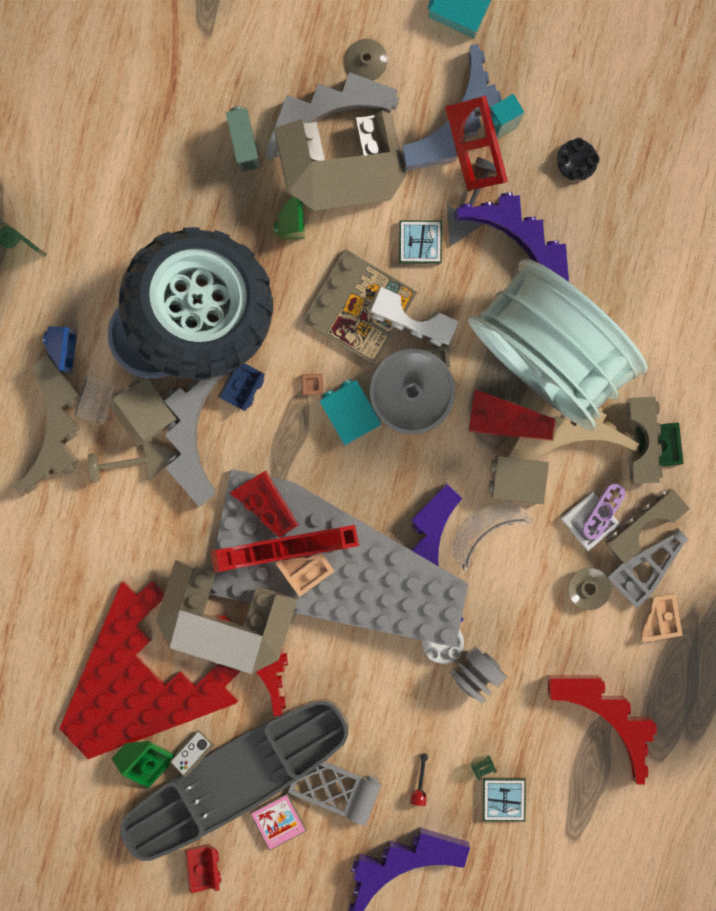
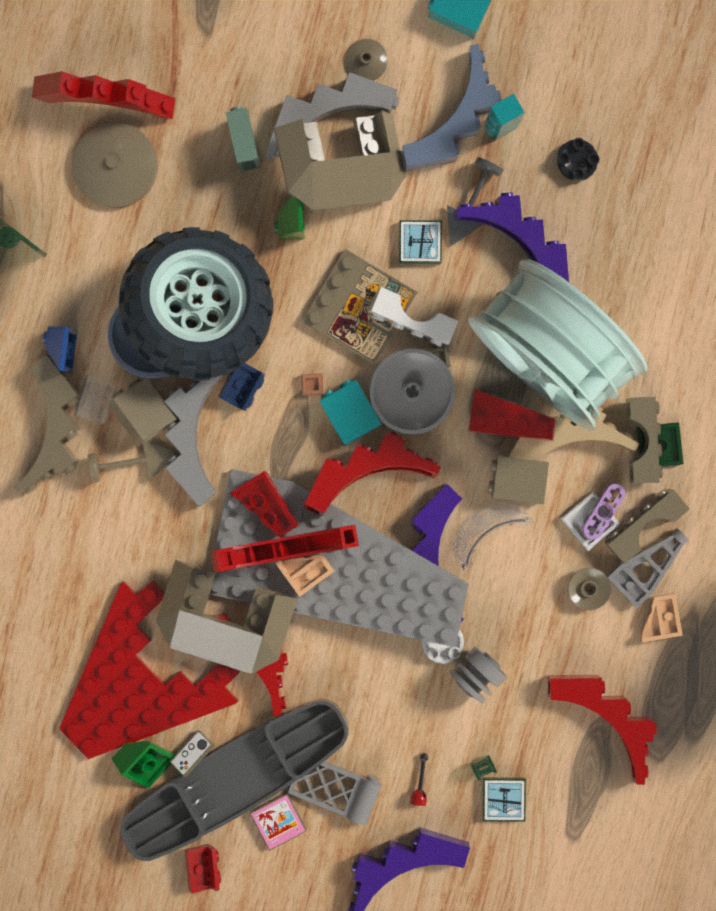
red window [445,95,508,191] -> none
none -> red arch [31,71,176,120]
none -> dark tan dish [72,122,158,208]
none -> red arch [303,432,441,517]

